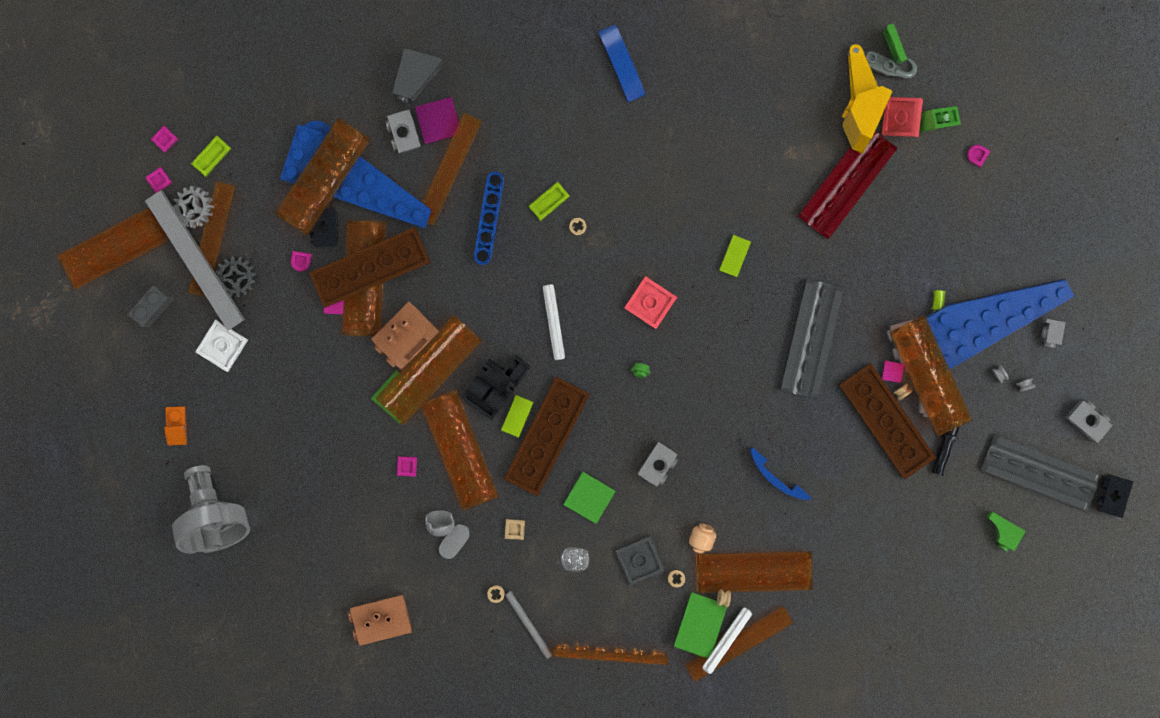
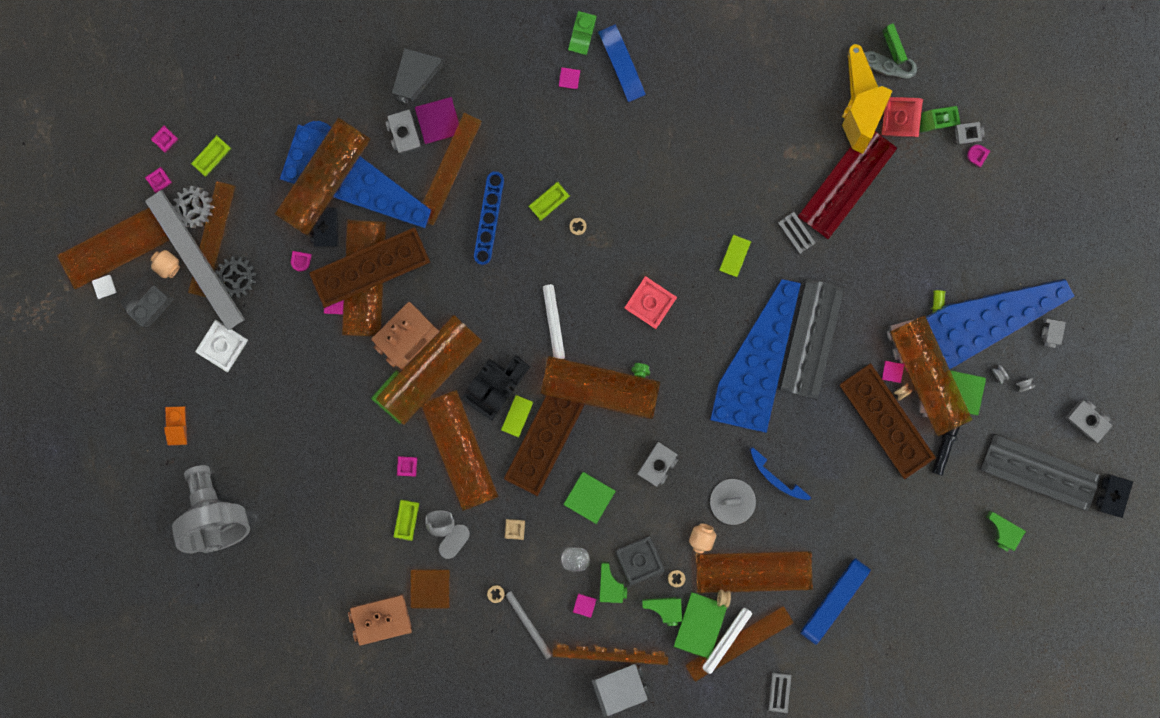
none -> white tile [92,275,117,299]
none -> light nougat head [151,250,180,278]
none -> lime tile [393,499,420,541]
none -> clear orange tile [411,570,450,608]
none -> clear orange plate [541,356,660,419]
none -> dark pink tile [559,67,580,90]
none -> bright green arch [568,11,597,56]
none -> dark pink tile [573,593,597,618]
none -> slope [591,662,650,718]
none -> bright green arch [599,562,627,603]
none -> bright green arch [642,597,682,626]
none -> blue wing [710,279,801,433]
none -> light grey shield [710,479,756,525]
none -> light grey tile [768,672,791,713]
none -> light grey tile [778,212,816,254]
none -> blue beam [800,558,871,645]
none -> bright green tile [940,370,986,415]
none -> light grey brick [954,122,985,145]

